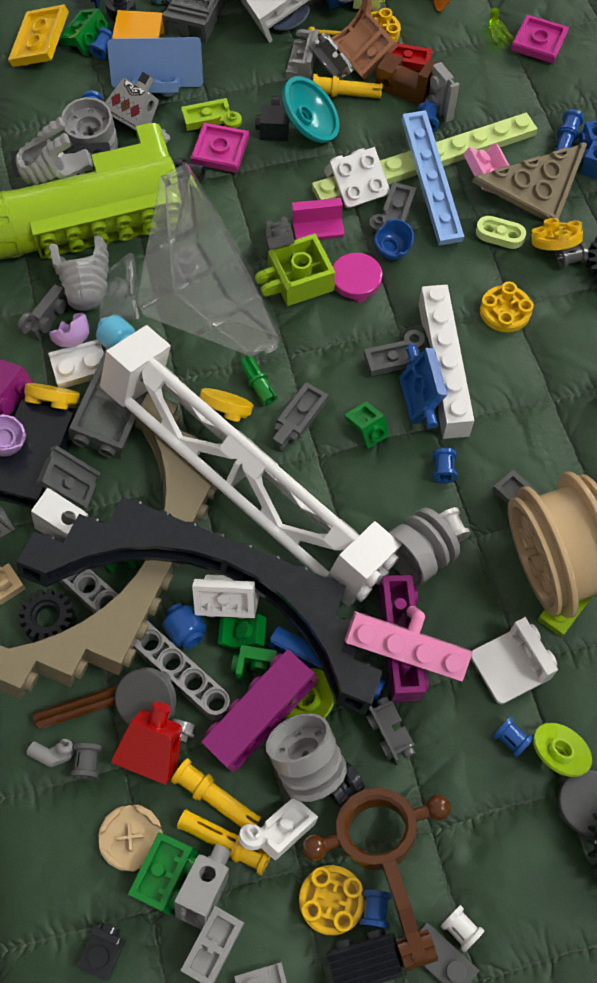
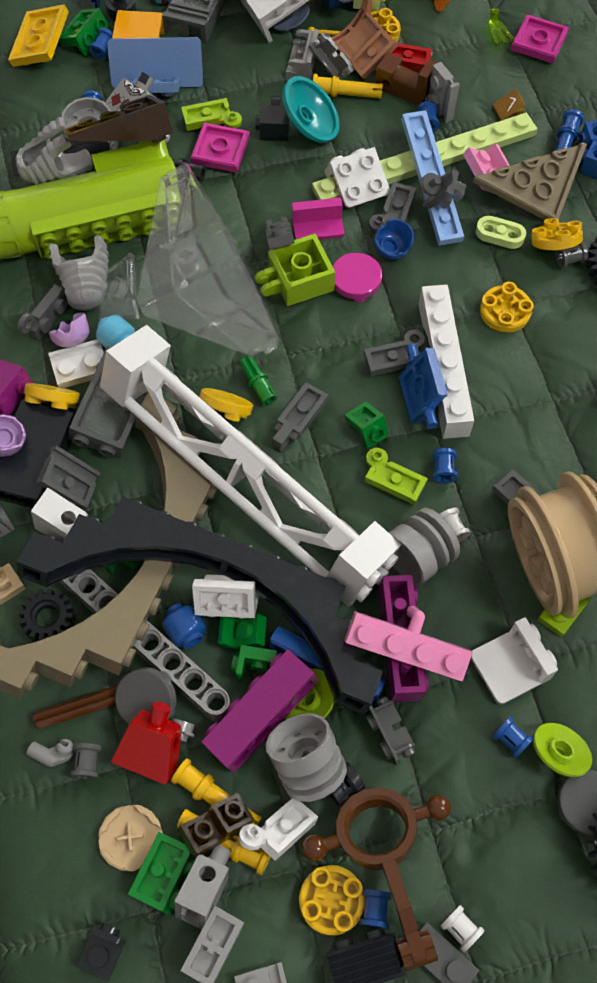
none -> dark brown wedge [61,95,173,143]
none -> dark brown slope [178,793,255,859]
none -> lime hinge [365,448,428,505]
none -> dark grey hips [420,169,466,209]
none -> pearl gold slope [492,89,525,121]

